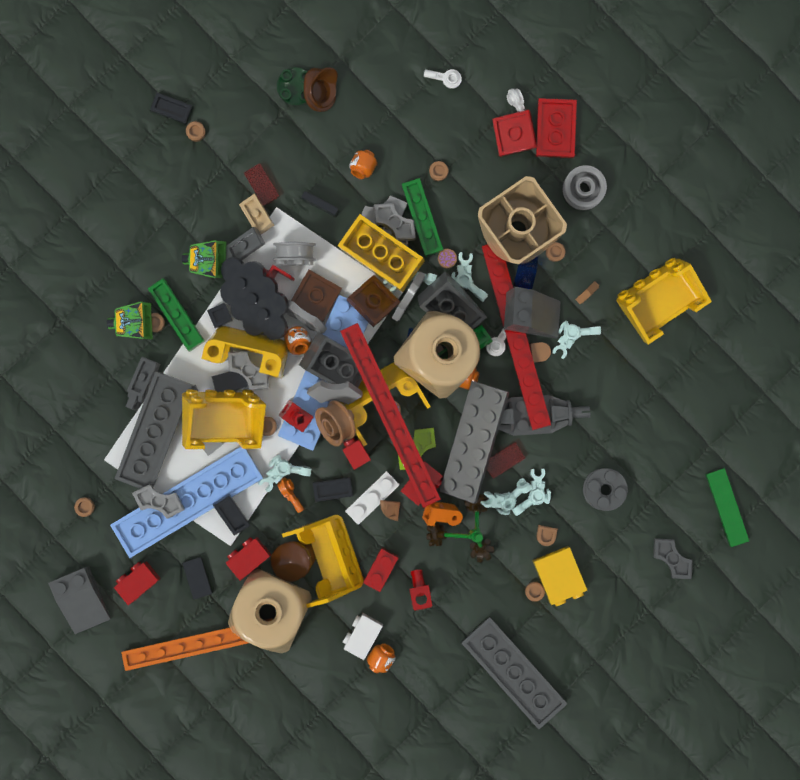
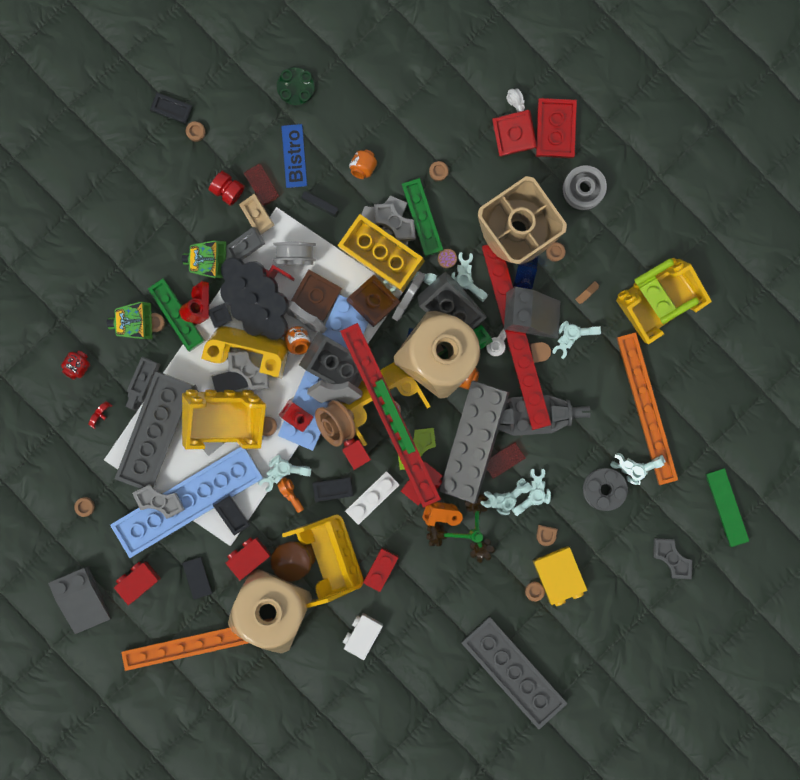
reddish brown piece [304,67,338,112] -> none
orange head [367,644,395,673] -> none
medium nougat tile [380,500,400,521] -> none
red bracket [410,570,433,611] -> none
white plate [424,69,462,89] -> none
none -> red head [61,350,90,380]
none -> red piece [88,401,113,429]
none -> red plate [179,281,209,324]
none -> red wheel [208,170,245,206]
none -> blue sticker [281,124,307,188]
none -> green plate [373,378,416,454]
none -> light aqua piece [610,453,666,485]
none -> orange plate [617,332,678,485]
none -> lime plate [634,259,699,324]

